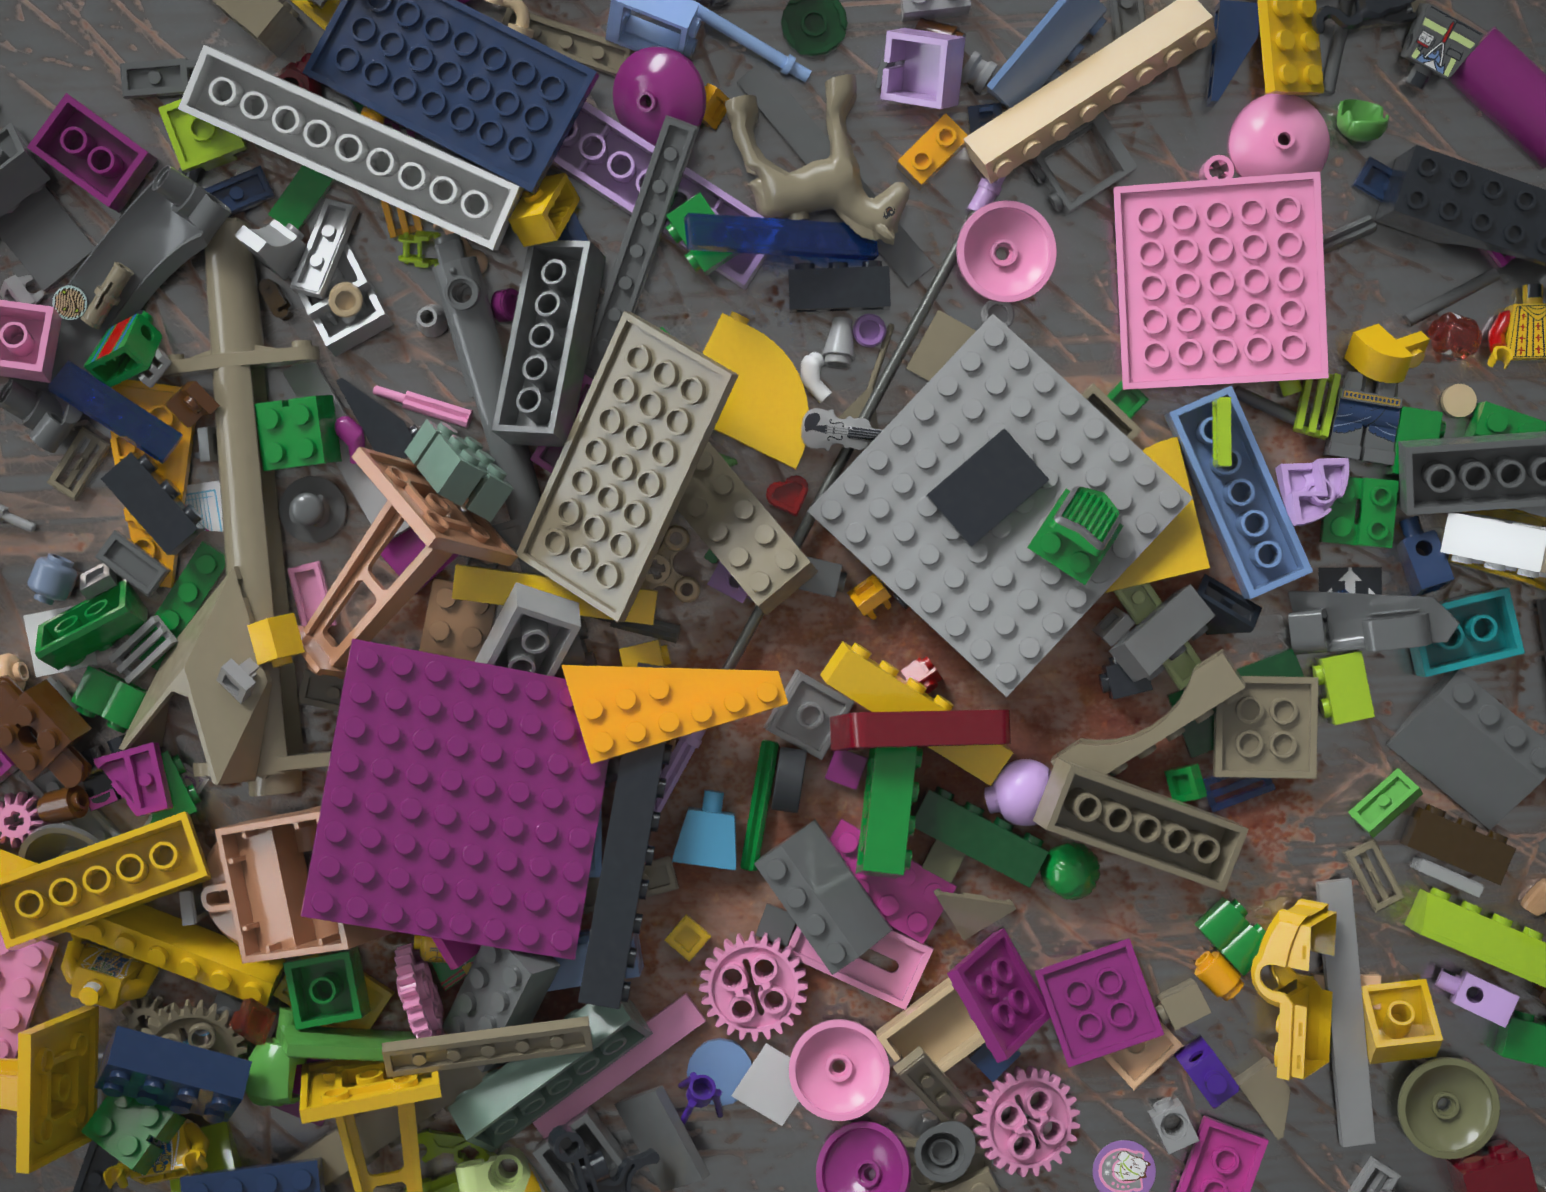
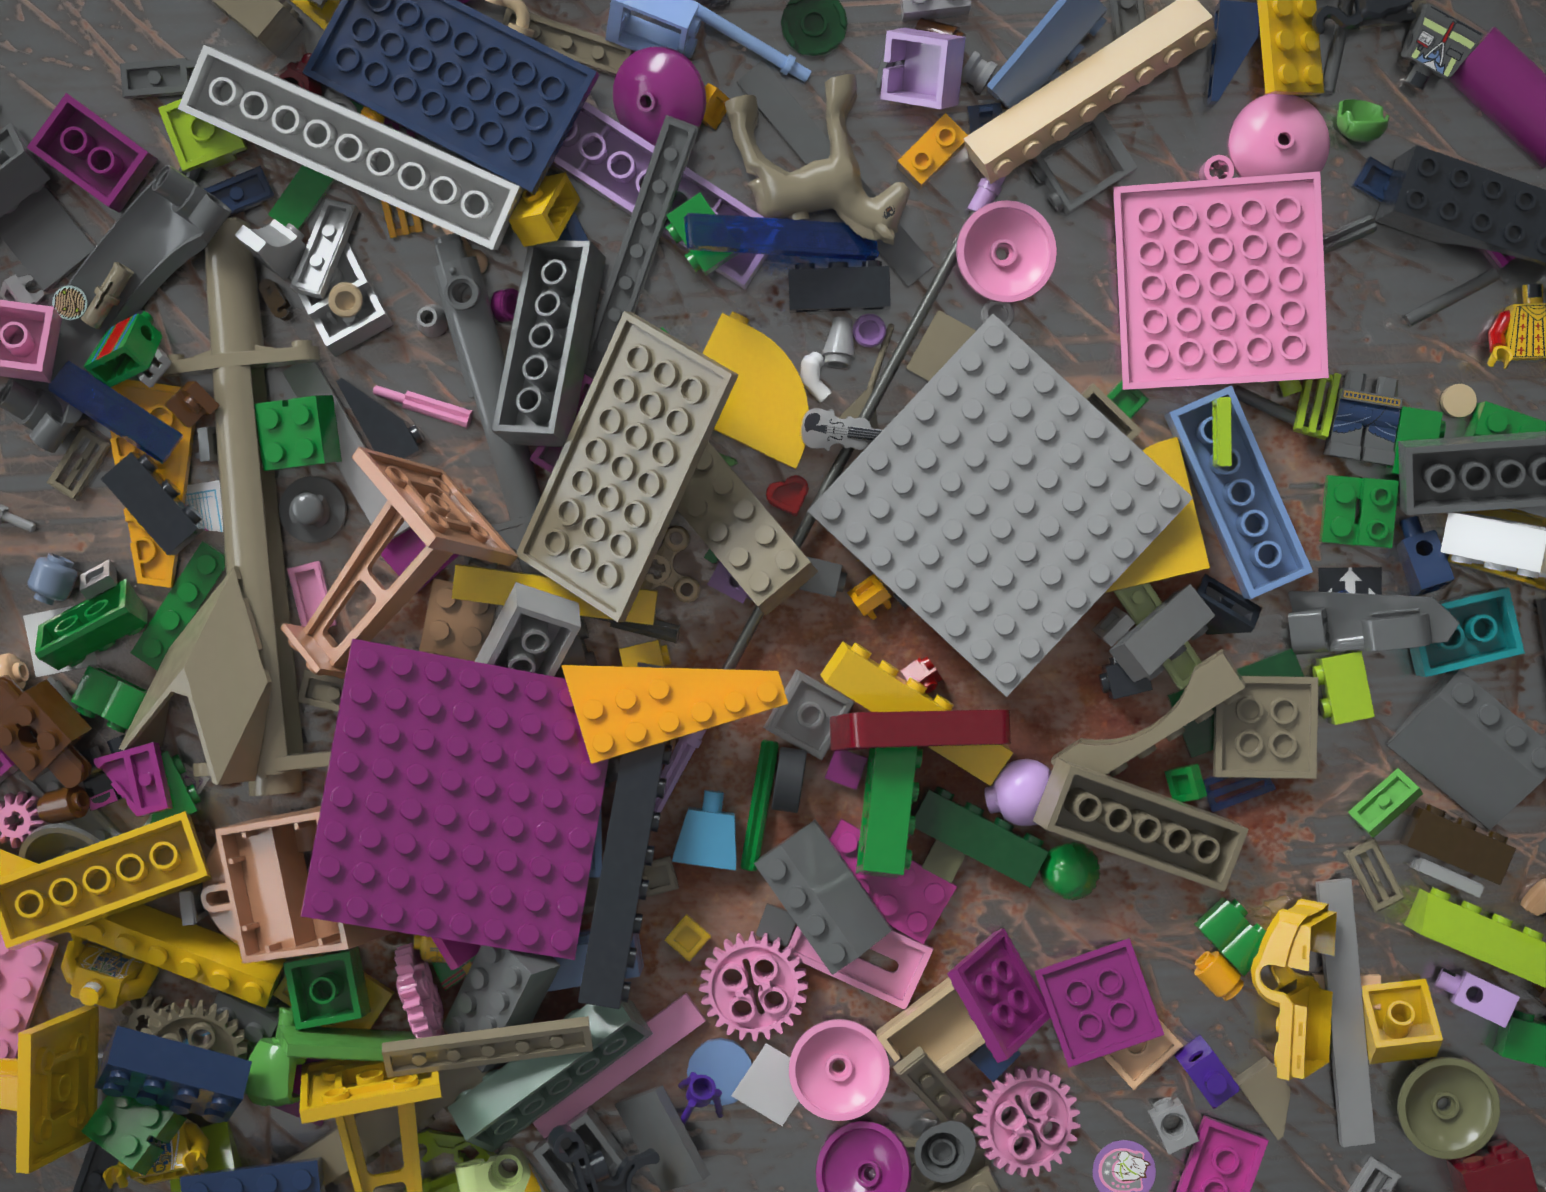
dark grey tile [95,530,171,597] -> none
light grey tile [108,615,178,684] -> none
light grey tile [217,657,260,704] -> none
clear red tile [229,998,276,1045] -> none
yellow brick [247,613,305,668] -> none
magenta arm [334,416,365,464] -> none
lime piece [398,230,441,268] -> none
sand green piece [404,419,514,522] -> none
black tile [926,428,1049,547] -> none
dark tan tile [933,888,1016,941] -> none
green piece [1027,486,1124,585] -> none
dark tan brick [1155,978,1212,1031] -> none
lavender brick [1275,458,1349,526] -> none
yellow brick [1344,323,1430,383] -> none
clear red head [1428,312,1482,360] -> none

